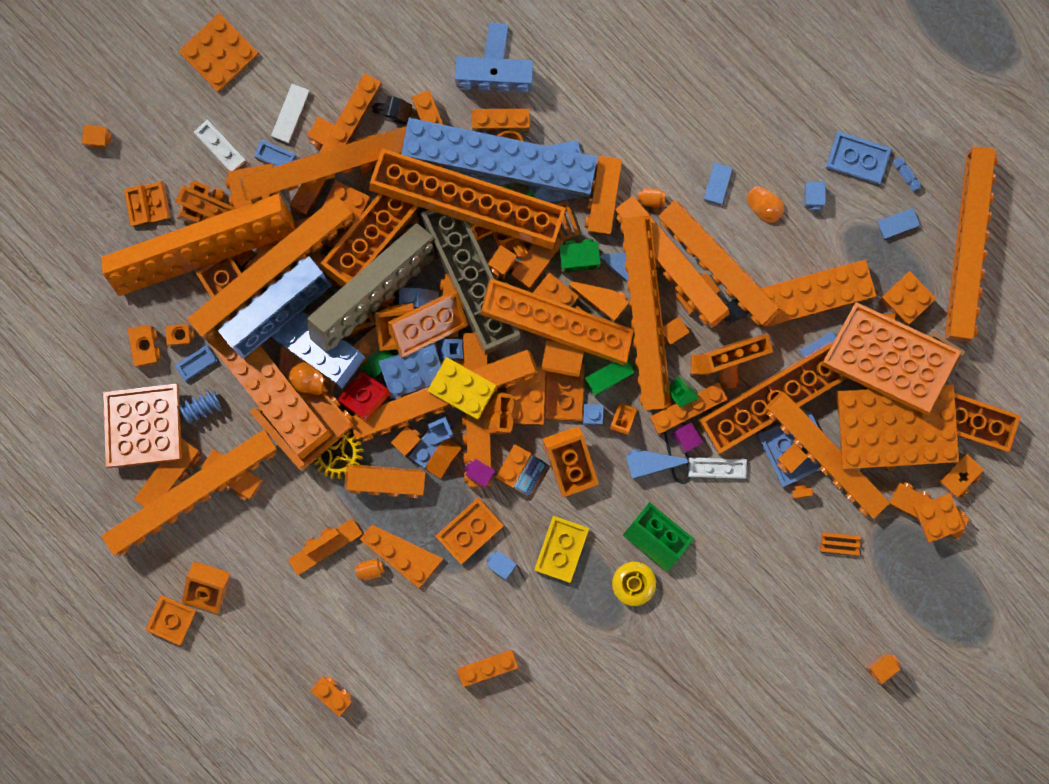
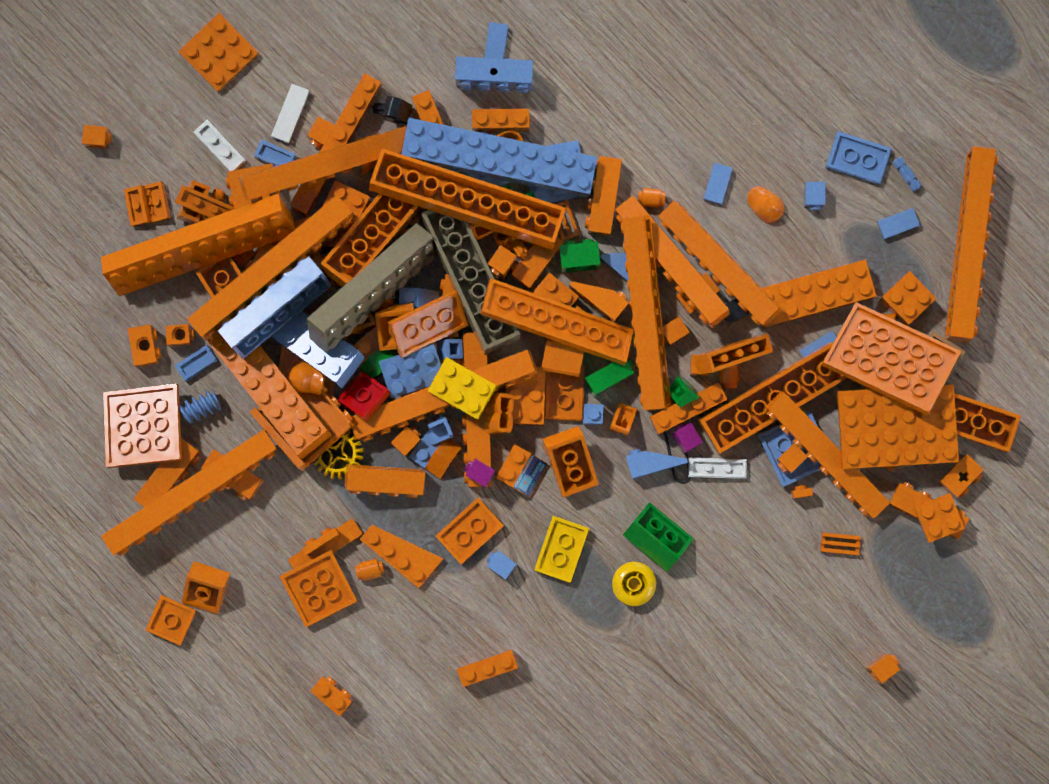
none -> orange plate [279,549,357,627]

